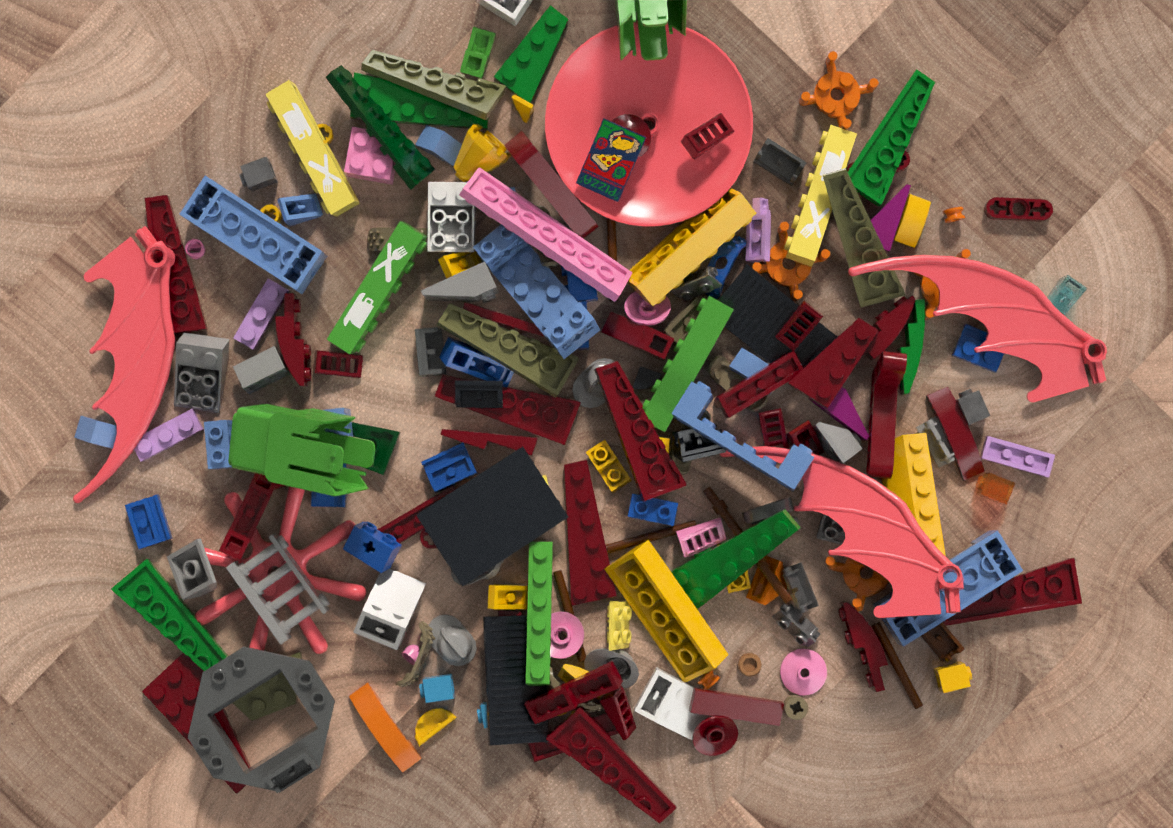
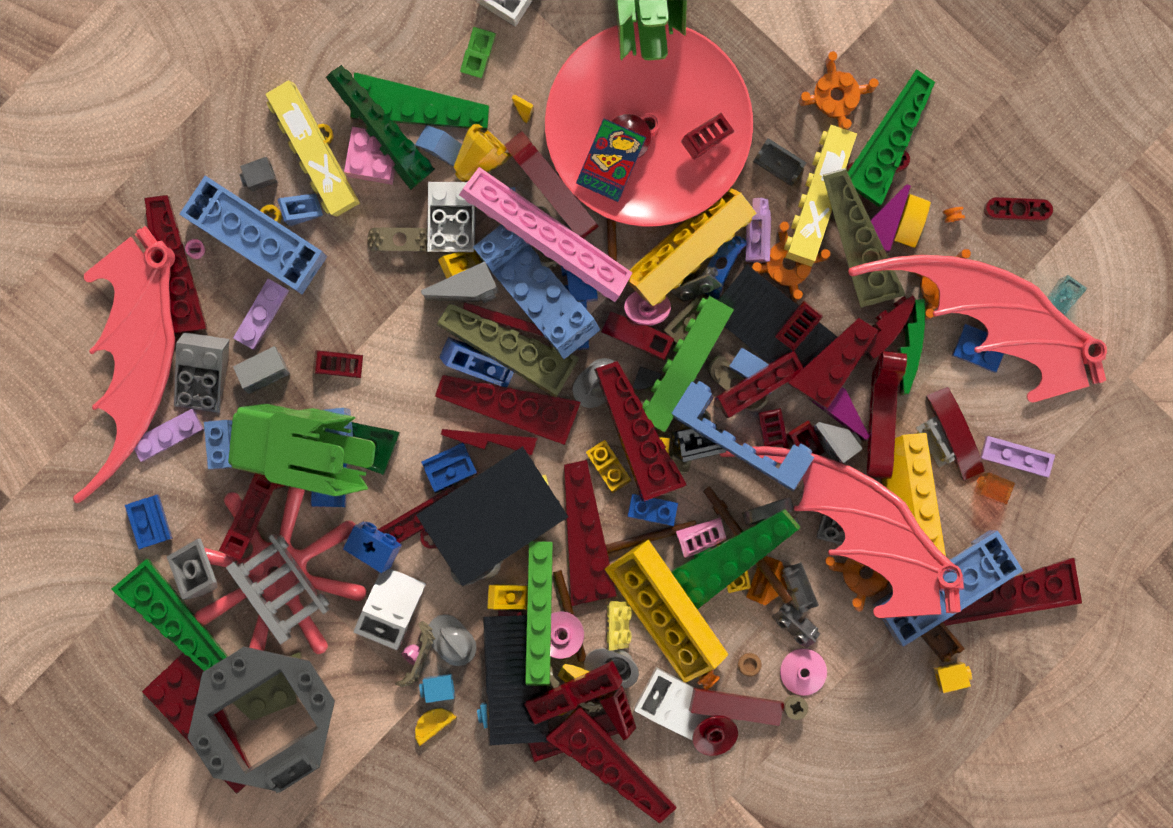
medium blue slope [74,416,117,449] -> none
dark red slope [275,293,312,387] -> none
bright green brick [327,221,427,354] -> none
orange slope [349,682,422,773] -> none
olive wing [361,50,506,120] -> none
dark grey hinge [415,327,446,377] -> none
black hinge [455,381,503,408] -> none
green wing [494,5,568,103] -> none
dark red slope [838,601,888,692] -> none
reddish brown bar [872,622,923,709] -> none
flat silver brick [956,389,990,425] -> none

